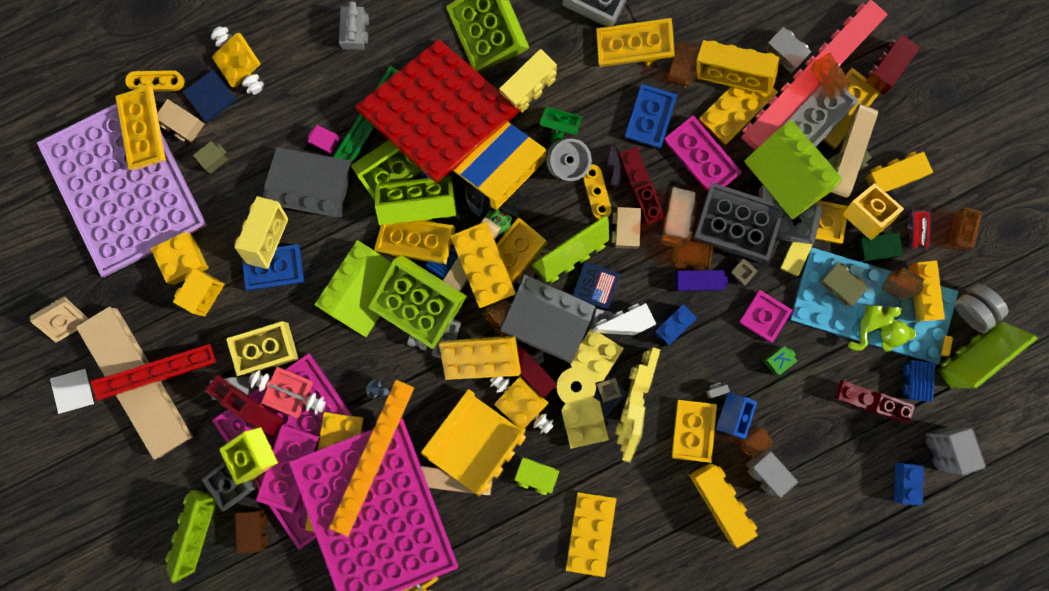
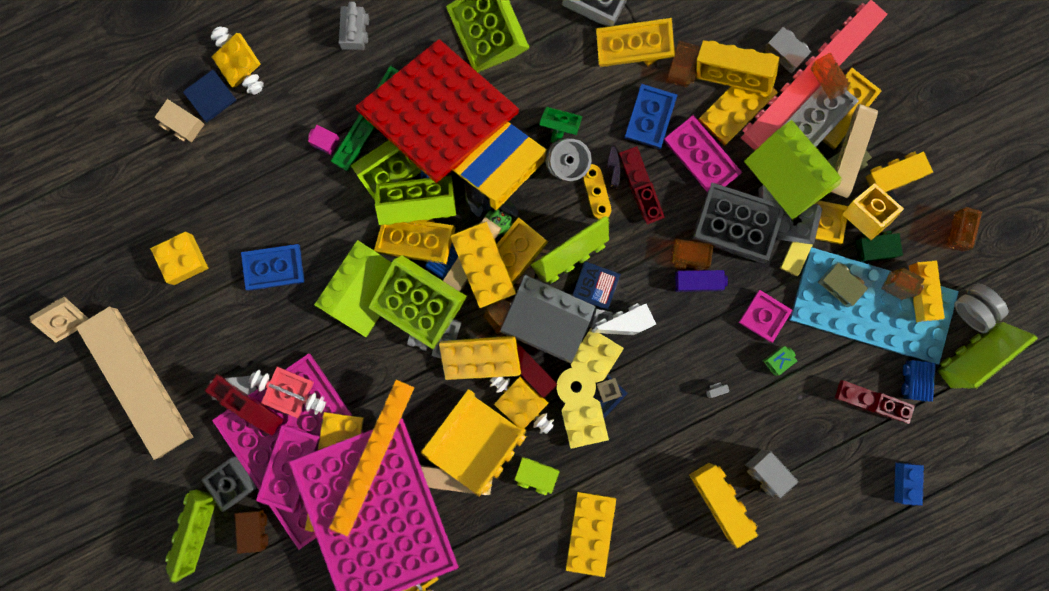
lavender plate [37,103,207,277] -> none
white sticker [50,369,94,414] -> none
red plate [91,344,216,401] -> none
yellow plate [116,86,166,171] -> none
yellow plate [125,71,184,92] -> none
yellow brick [173,268,225,317] -> none
olive brick [193,141,228,174] -> none
neon yellow brick [219,428,278,485] -> none
light yellow brick [226,321,299,376] -> none
light yellow brick [235,197,288,269] -> none
dark grey slope [263,147,351,217] -> none
sand blue plate [366,379,389,399] -> none
light yellow brick [500,49,557,113] -> none
tan brick [612,207,641,249] -> none
light yellow plate [615,348,660,462] -> none
blue brick [653,304,697,346] -> none
clear orange brick [660,187,697,249] -> none
yellow plate [671,400,717,463] -> none
blue brick [716,393,757,439] -> none
dark tan plate [730,258,758,286] -> none
clear orange brick [740,427,774,457] -> none
lime animal [848,305,917,352] -> none
dark red brick [866,35,920,95] -> none
slope [908,209,932,250] -> none
light grey brick [925,426,986,475] -> none
yellow tile [940,335,953,358] -> none

